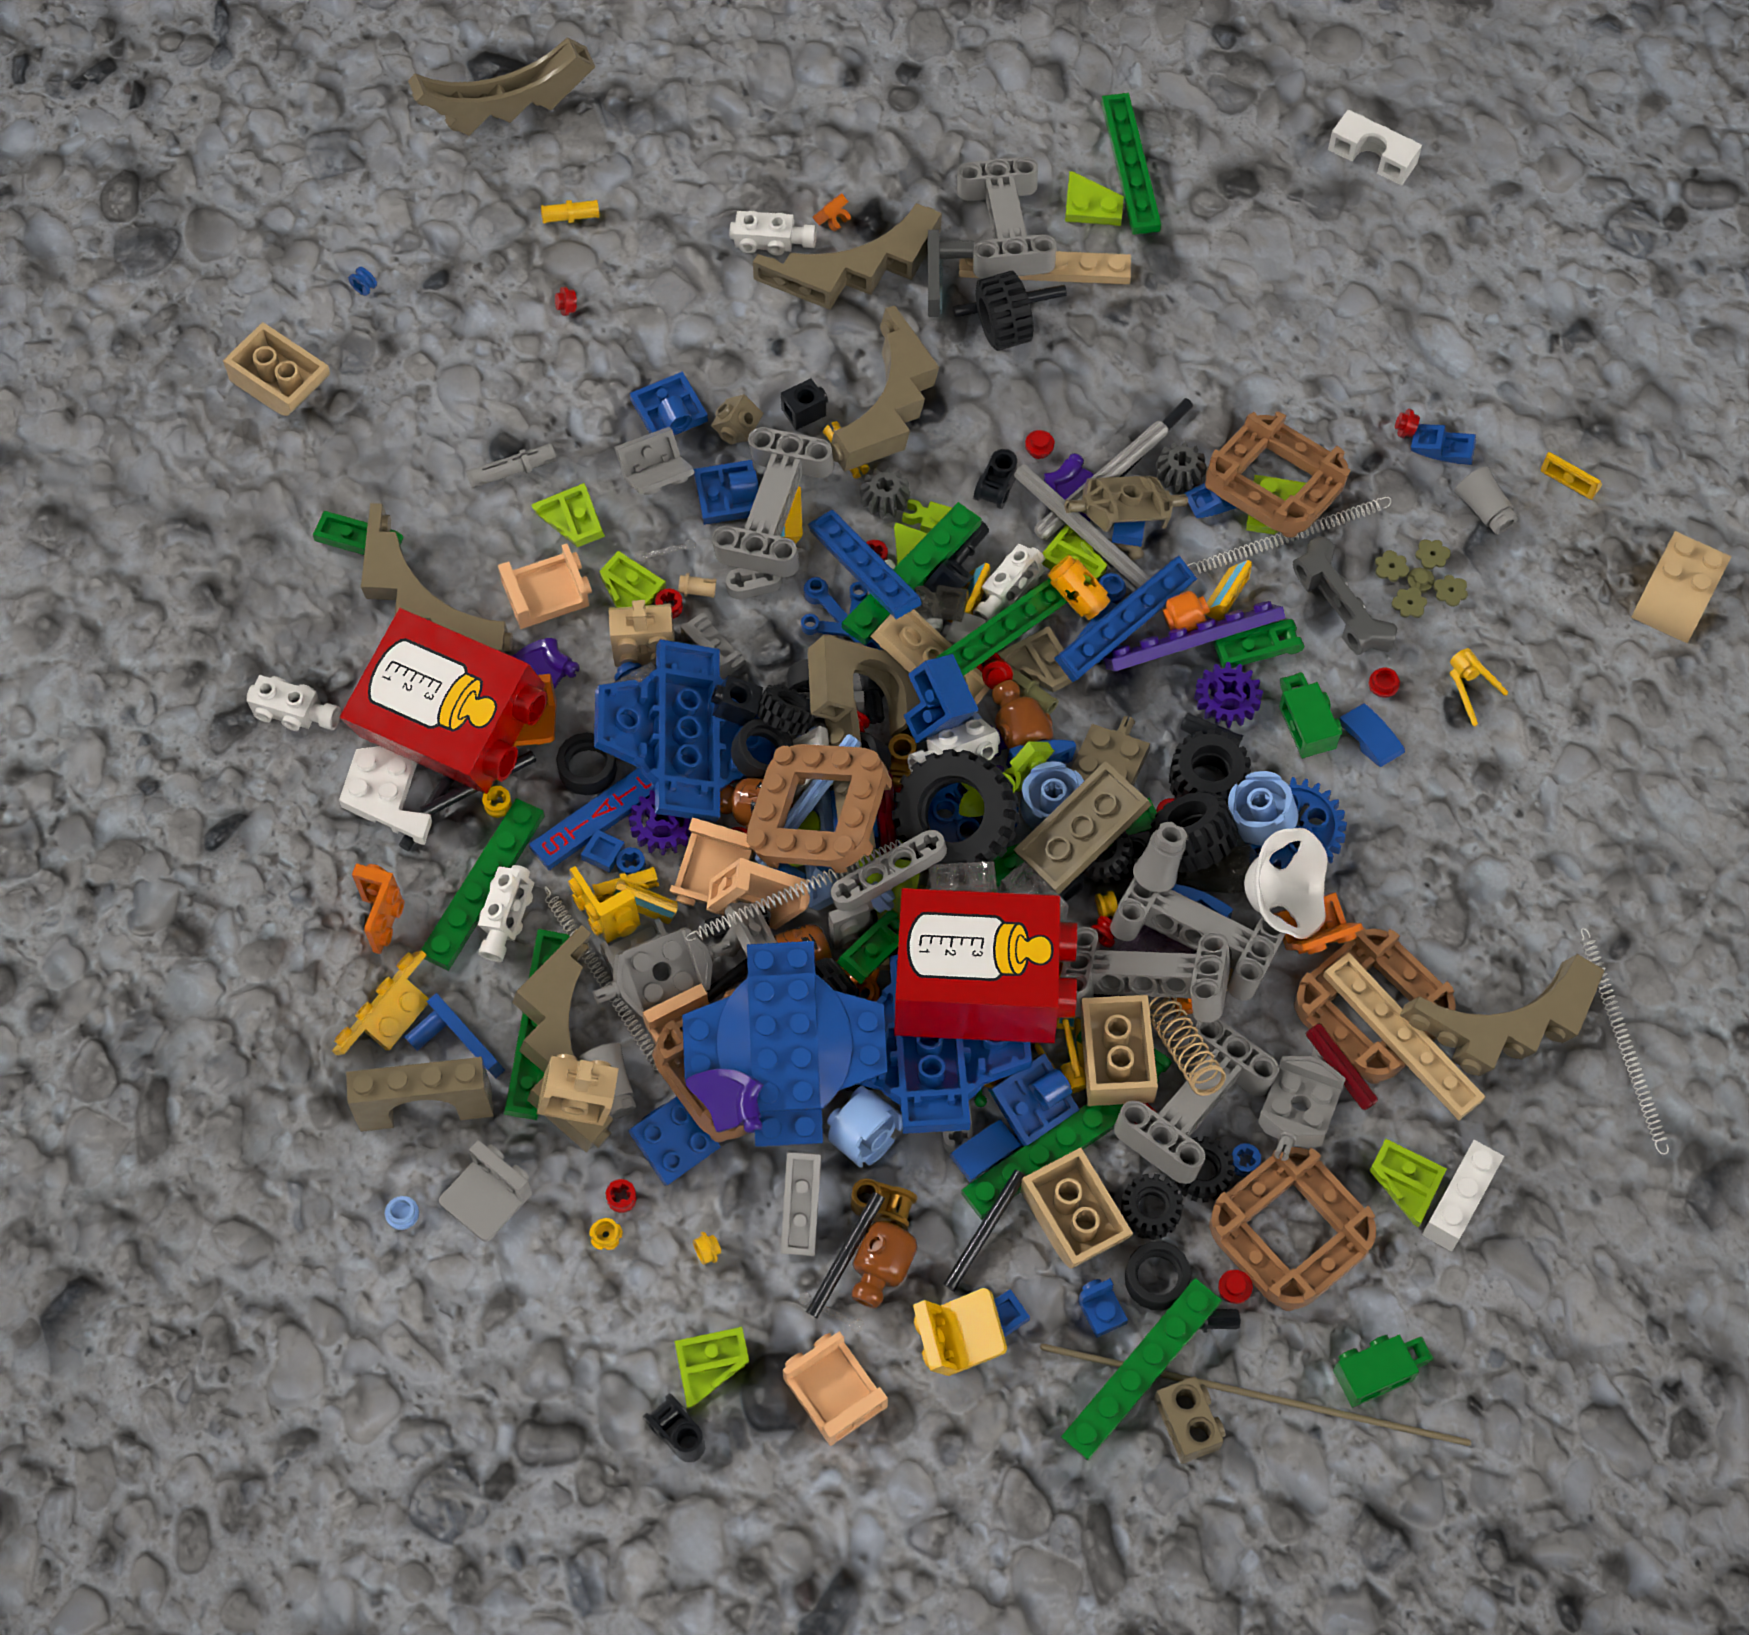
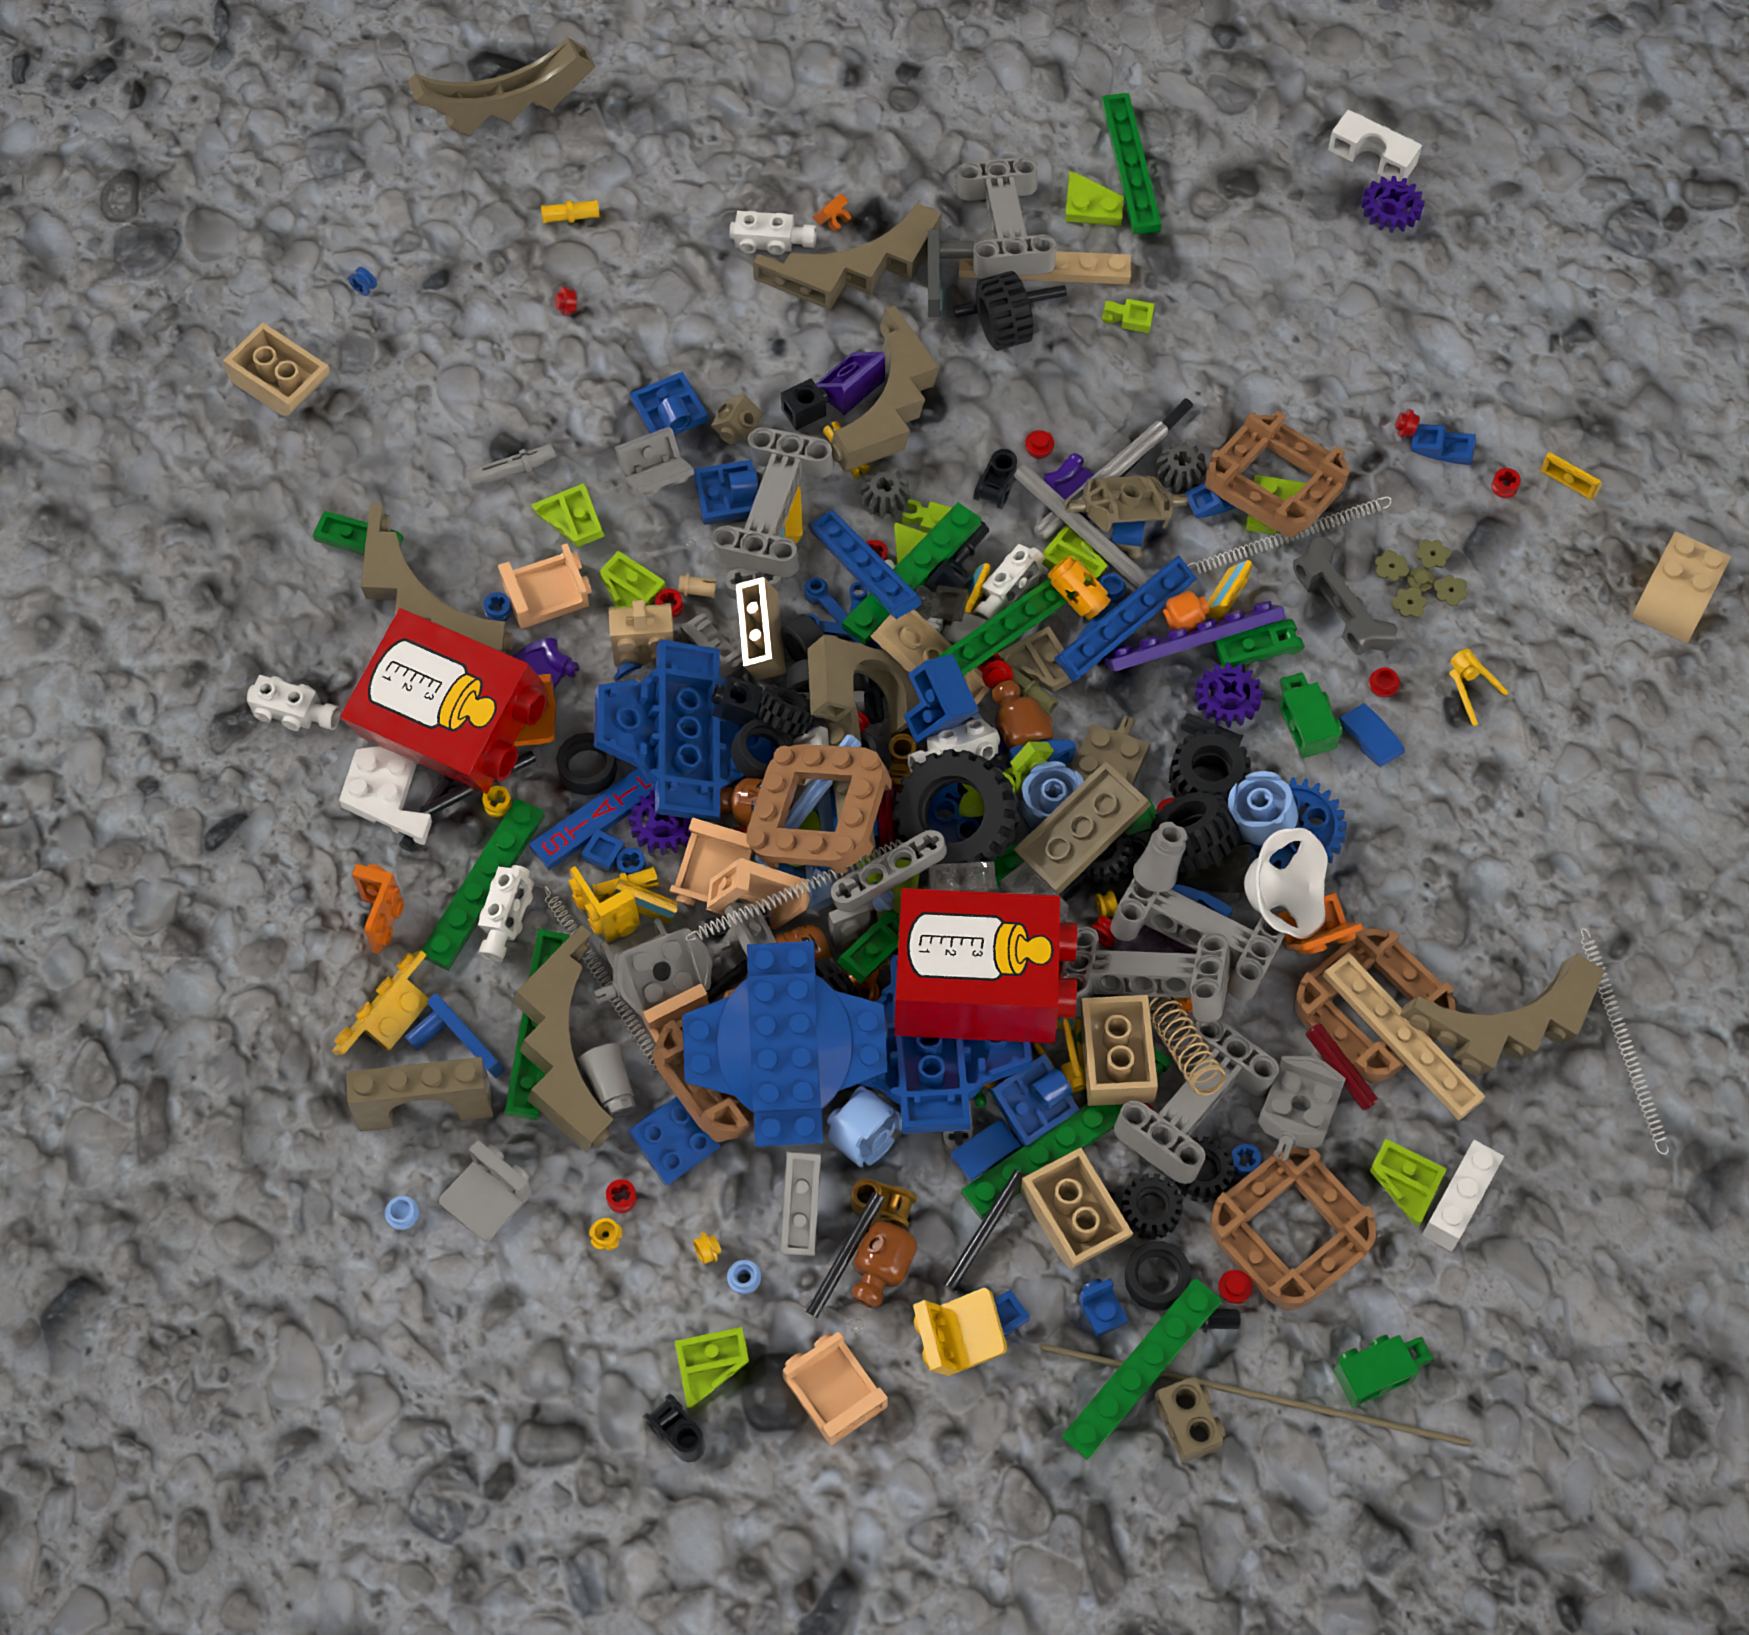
tan hinge [537,1054,619,1126] -> none
dark purple arm [686,1069,763,1134] -> none
light grey plant [1454,466,1519,535] -> none
none -> blue bush [483,592,512,621]
none -> light blue plate [727,1260,761,1294]
none -> tan brick [736,577,786,681]
none -> black tyre [780,614,824,662]
none -> dark purple slope [816,352,885,415]
none -> lime plate [1101,298,1155,334]
none -> dark purple gear [1361,176,1425,233]
none -> red bush [1491,468,1521,498]

